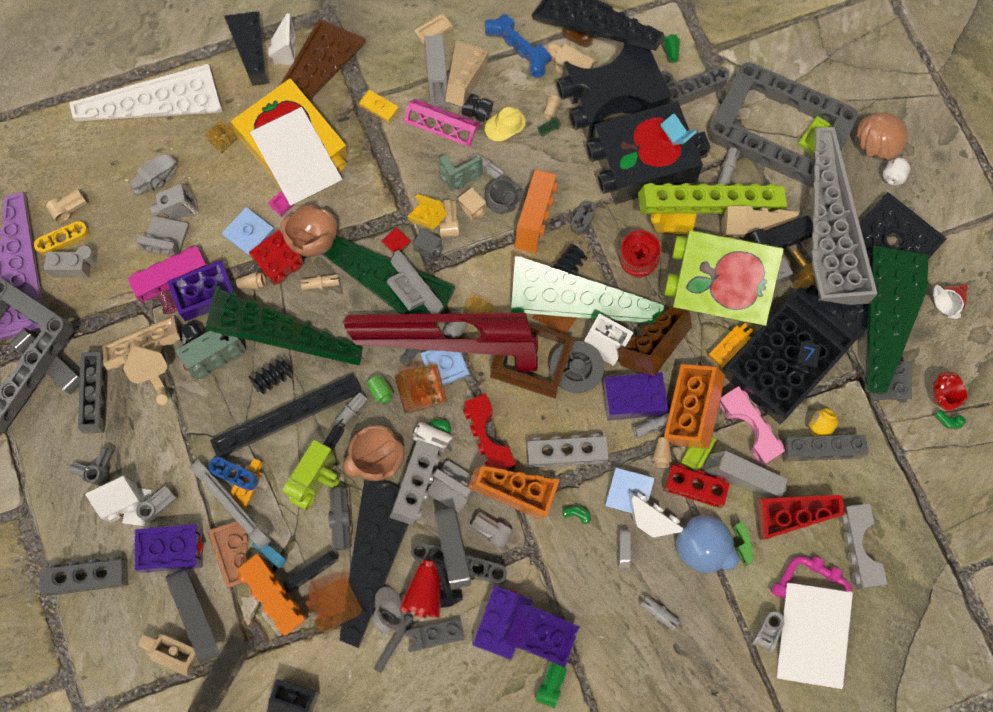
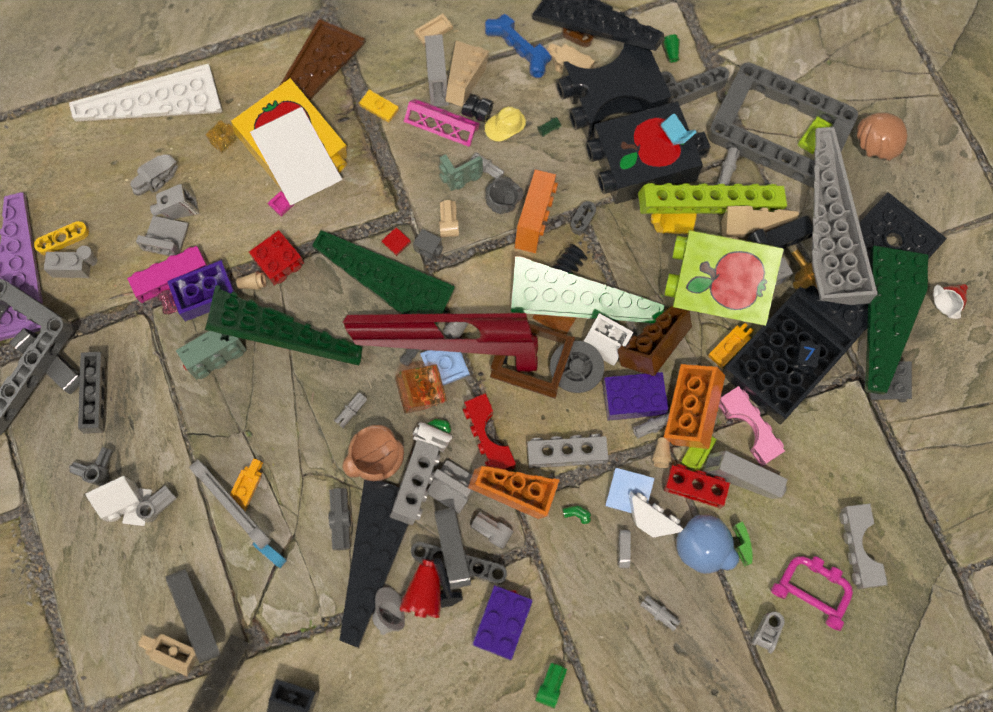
dark grey brick [39,557,128,596] -> none
tan piece [46,189,87,223] -> none
tan plate [102,316,180,405] -> none
dark purple piece [135,524,203,573] -> none
black head [179,323,205,346] -> none
blue beam [208,457,258,491] -> none
nougat wing [208,521,247,589] -> none
black plate [210,374,362,458] -> none
light blue plate [221,207,275,257] -> none
black wedge [224,11,270,86] -> none
orange wedge [237,553,308,636] -> none
black piece [248,357,293,395] -> none
white slope [268,13,296,65] -> none
nougat piece [280,205,338,257] -> none
lime piece [282,425,345,511] -> none
black beam [283,551,339,593] -> none
tan pin [300,274,340,291] -> none
clear orange bracket [305,577,362,635] -> none
bright green brick [367,375,394,405] -> none
dark grey piece [374,615,413,673] -> none
light grey bracket [387,250,443,314] -> none
dark grey plate [405,619,464,652] -> none
yellow bracket [407,194,447,230] -> none
tan brick [458,187,486,221] -> none
clear yellow brick [463,294,493,314] -> none
dark purple piece [506,603,579,667] -> none
tan pin [543,95,560,120] -> none
red wheel [620,230,661,278] -> none
red wedge [756,495,844,540] -> none
white sticker [777,583,853,689] -> none
dark grey brick [782,435,868,462] -> none
yellow head [809,408,839,436] -> none
white head [883,158,910,185] -> none
red hair [933,372,968,411] -> none
green arm [934,409,966,429] -> none

